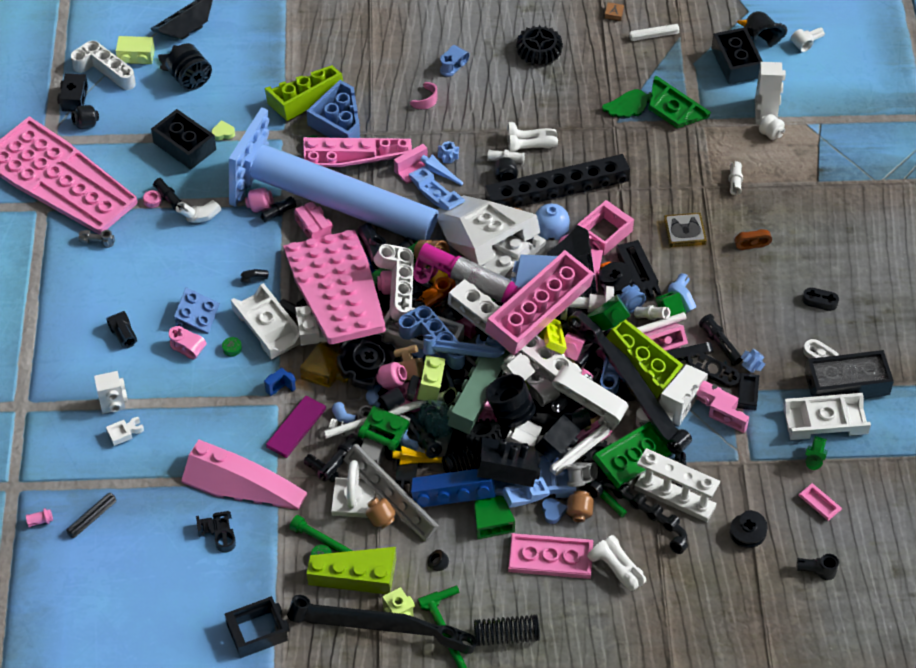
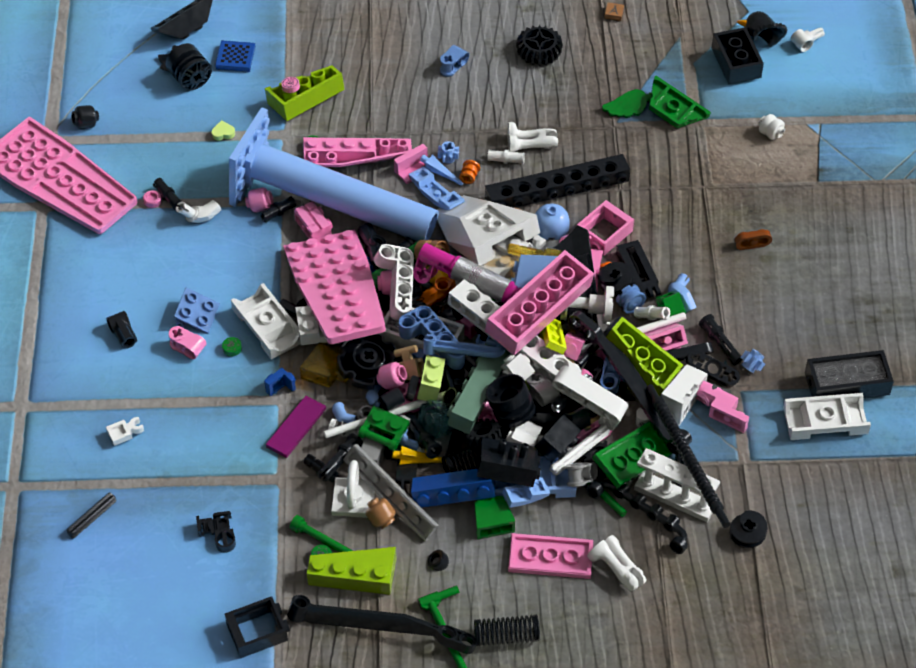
bright pink pin [26,508,53,528] -> none
black brick [57,73,88,112] -> none
white beam [71,41,136,90] -> none
flat silver bar [79,230,115,248] -> none
white brick [94,371,128,414] -> none
yellowish green brick [116,36,155,64] -> none
black brick [151,109,217,169] -> none
bright pink wedge [181,440,307,510] -> none
black arm [240,269,269,284] -> none
medium blue brick [307,80,360,138] -> none
yellowish green brick [382,587,415,617] -> none
bright pink helmet [410,82,437,109] -> none
black head [494,157,518,182] -> none
medium blue tile [542,498,567,524] -> none
medium nougat head [566,491,594,522] -> none
green slope [587,294,630,331] -> none
white axle [629,24,679,41] -> none
tile [664,213,707,248] -> none
white pin [729,161,743,195] -> none
black tile [737,373,760,410] -> none
white wedge [755,62,786,124] -> none
black pin [796,554,839,580] -> none
bright pink tile [798,483,842,521] -> none
black beam [802,287,839,311] -> none
white plate [803,339,839,359] -> none
green hips [805,436,828,470] -> none
none -> blue tile [215,40,256,72]
none -> bright pink tile [281,77,300,93]
none -> orange bush [459,160,480,184]
none -> clear yellow piece [507,243,562,256]
none -> black hose [646,384,730,528]

